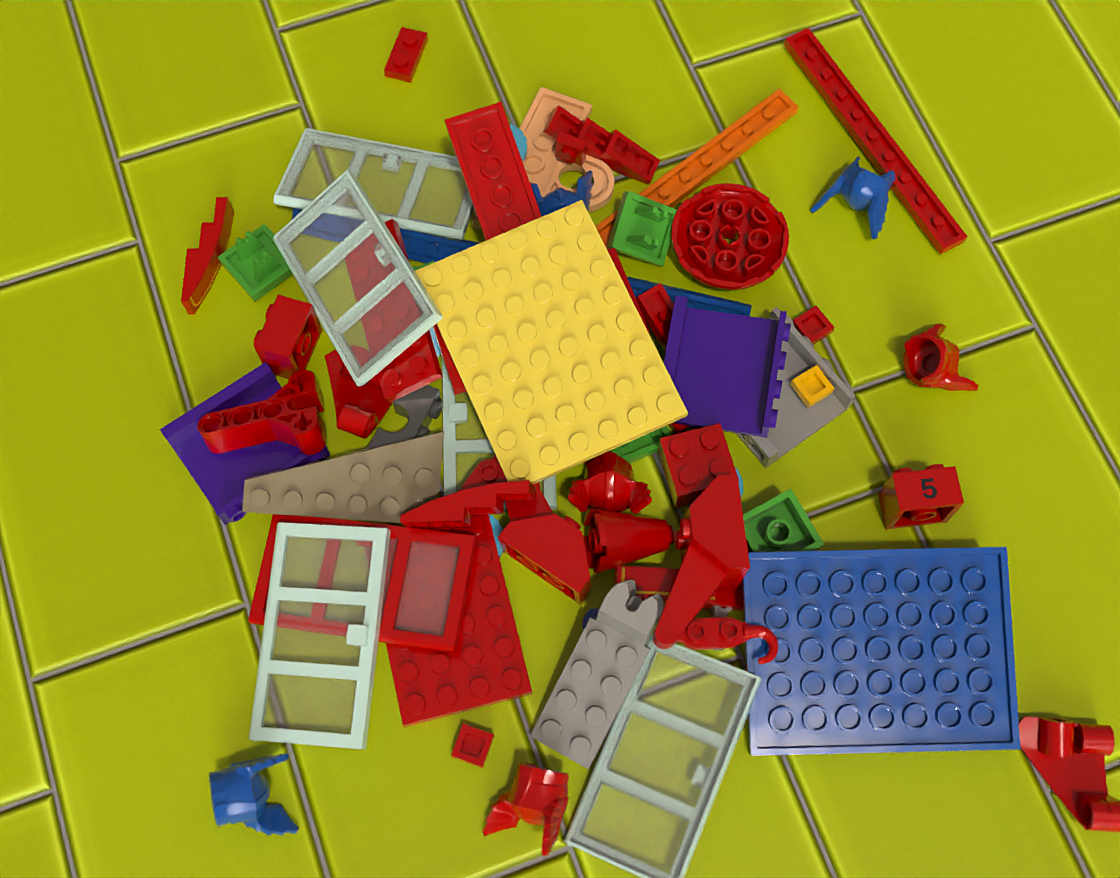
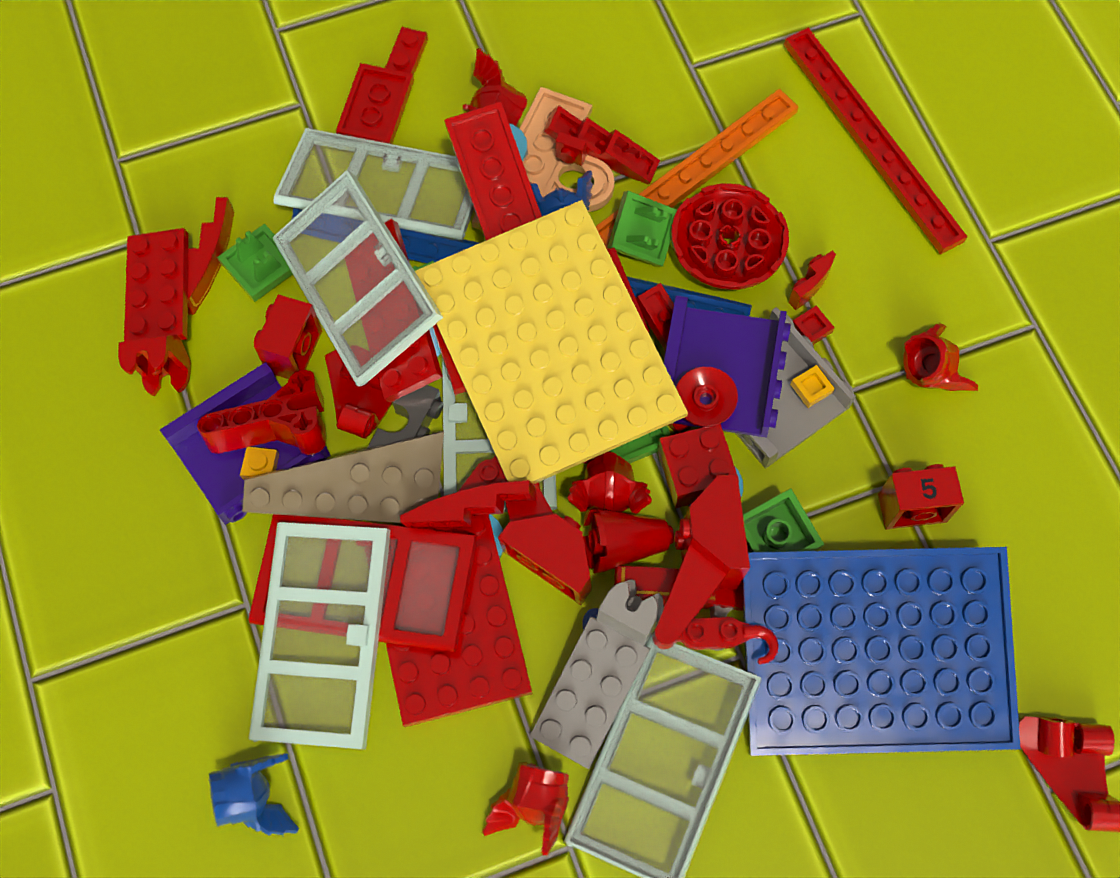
red plate [451,724,495,769] -> none
blue helmet [810,157,895,239] -> none
none -> red hinge [118,228,191,396]
none -> yellow plate [240,447,279,480]
none -> red plate [336,63,414,144]
none -> red helmet [462,48,527,126]
none -> red dish [676,367,738,427]
none -> red slope [789,250,836,311]

